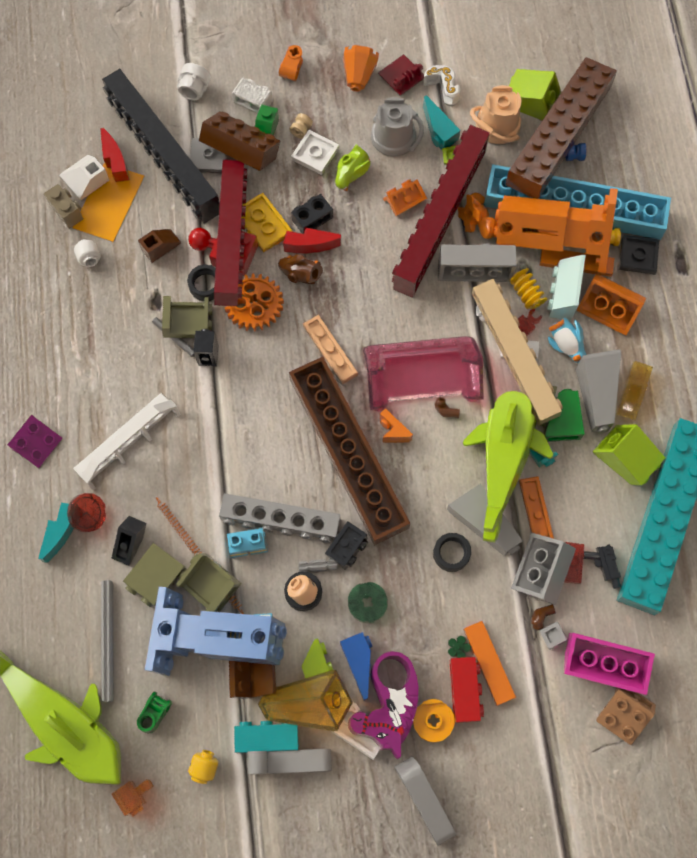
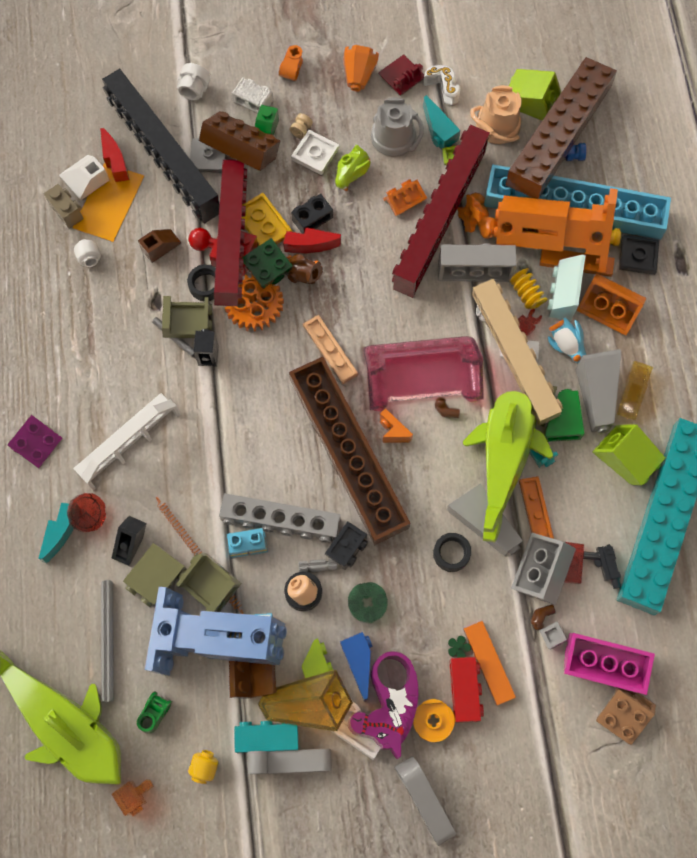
none -> dark green plate [241,238,293,289]

